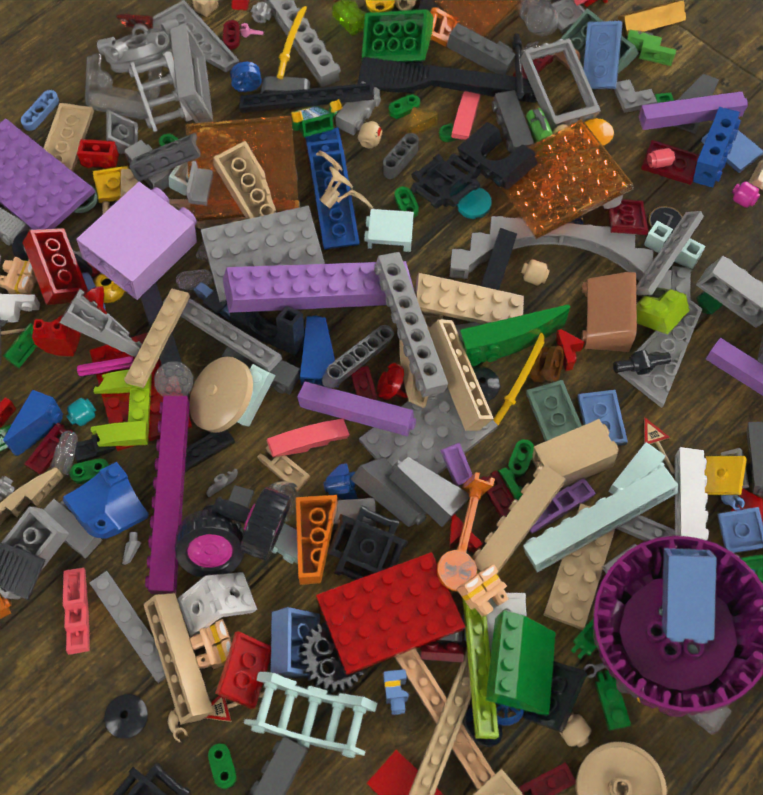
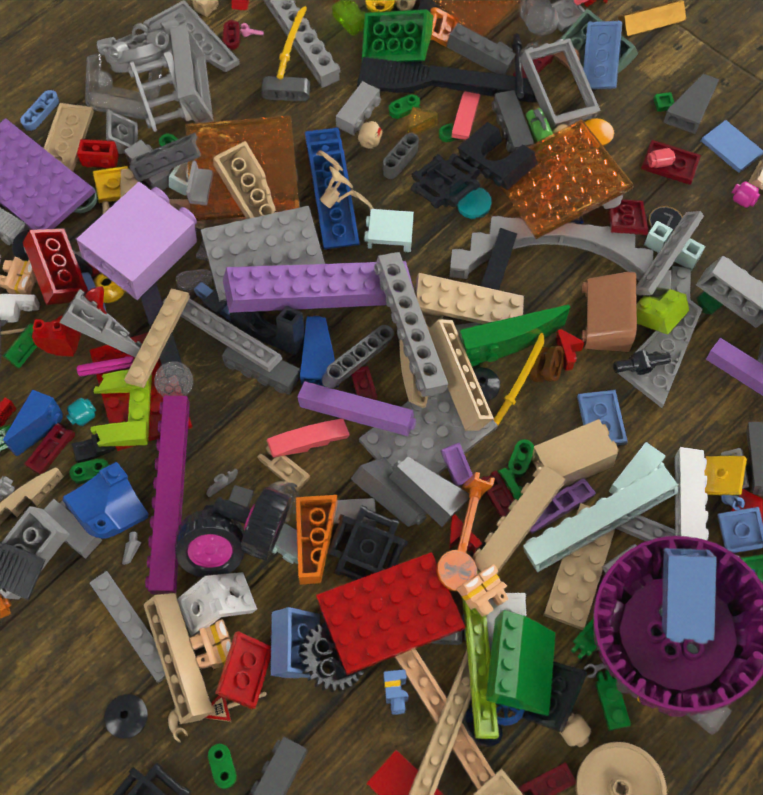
clear arm [50,431,78,475] -> none
coral slope [63,568,90,655] -> none
clear red slope [116,14,153,29] -> none
black tile [185,429,235,472] -> none
tan dish [189,357,253,432] -> none
blue wheel [230,62,262,92] -> none
light aqua brick [237,364,276,426] -> none
black plate [239,82,374,113] -> none
light aqua fence [244,672,377,758] -> none
light grey gear [251,2,272,23] -> none
green torso [291,99,342,137] -> none
blue brick [324,463,358,500] -> none
red tile [377,363,408,400] -> none
green plate [394,186,419,218] -> none
dark red plate [421,641,464,662] -> none
tan head [521,259,550,286] -> none
sand green plate [526,380,582,442] -> none
light grey plate [614,79,657,113] -> none
bright green plate [627,29,676,66] -> none
medium lavender brick [638,92,748,130] -> none
piece [644,417,675,474] -> none
blue brick [693,107,741,187] -> none

